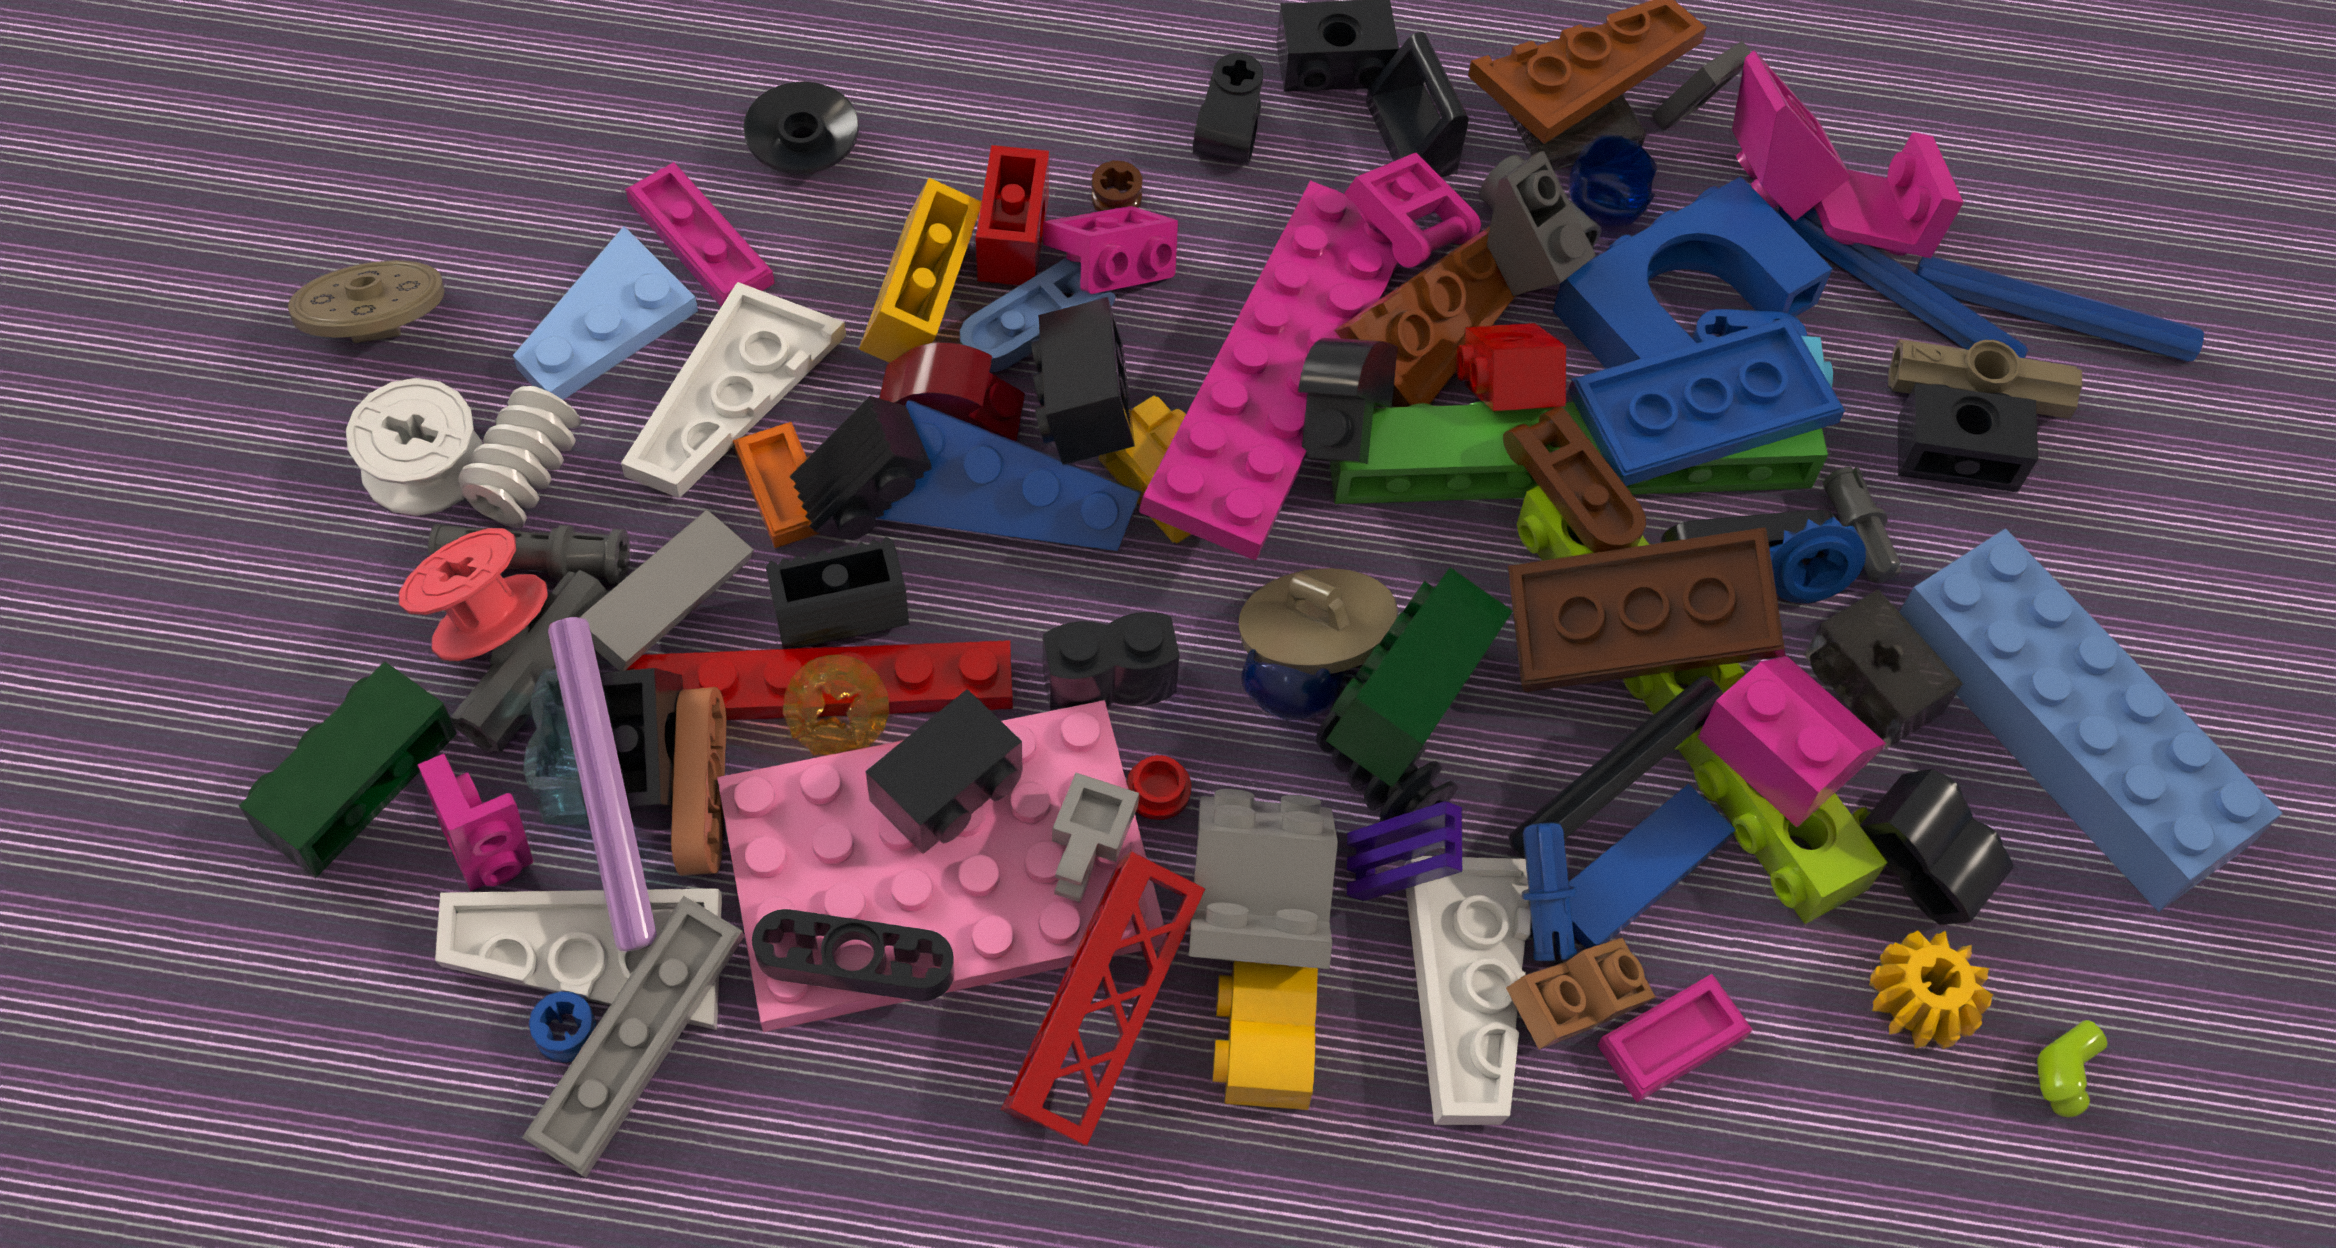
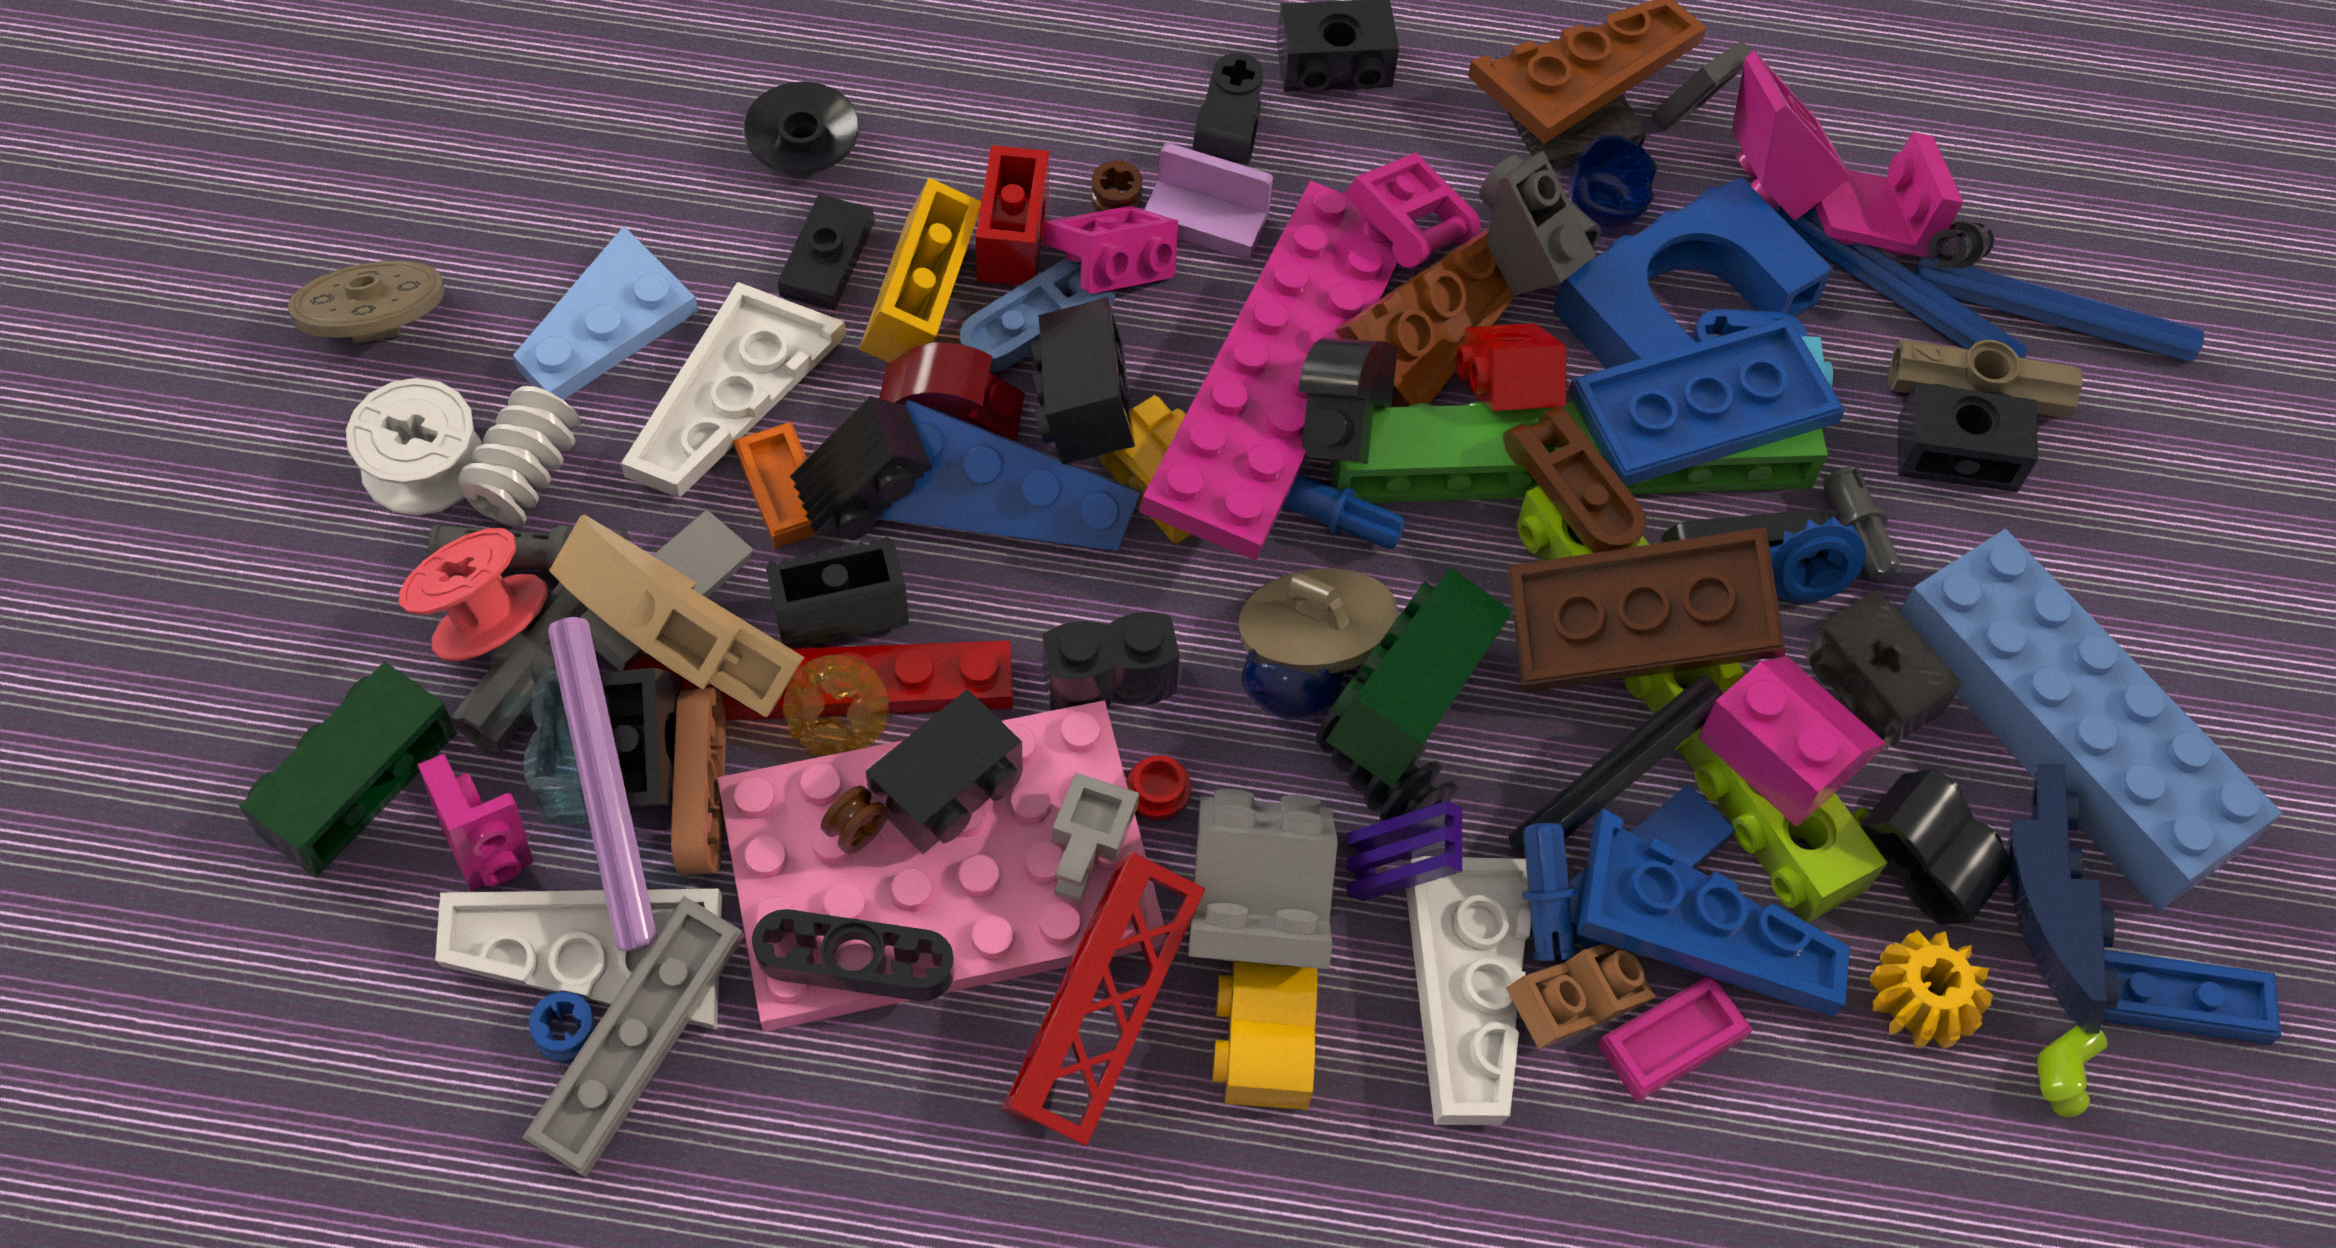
dark pink tile [625,162,775,307] -> none
black tile [1366,32,1469,177] -> none
none -> tan slope [549,514,804,718]
none -> black plate [777,194,875,311]
none -> reddish brown bush [820,785,889,854]
none -> lavender panel [1144,143,1273,261]
none -> blue axle [1282,472,1405,549]
none -> blue wing [1577,808,1850,1017]
none -> black pin [1928,221,1995,268]
none -> dark blue slope [2006,764,2119,1034]
none -> blue tile [2068,950,2281,1045]

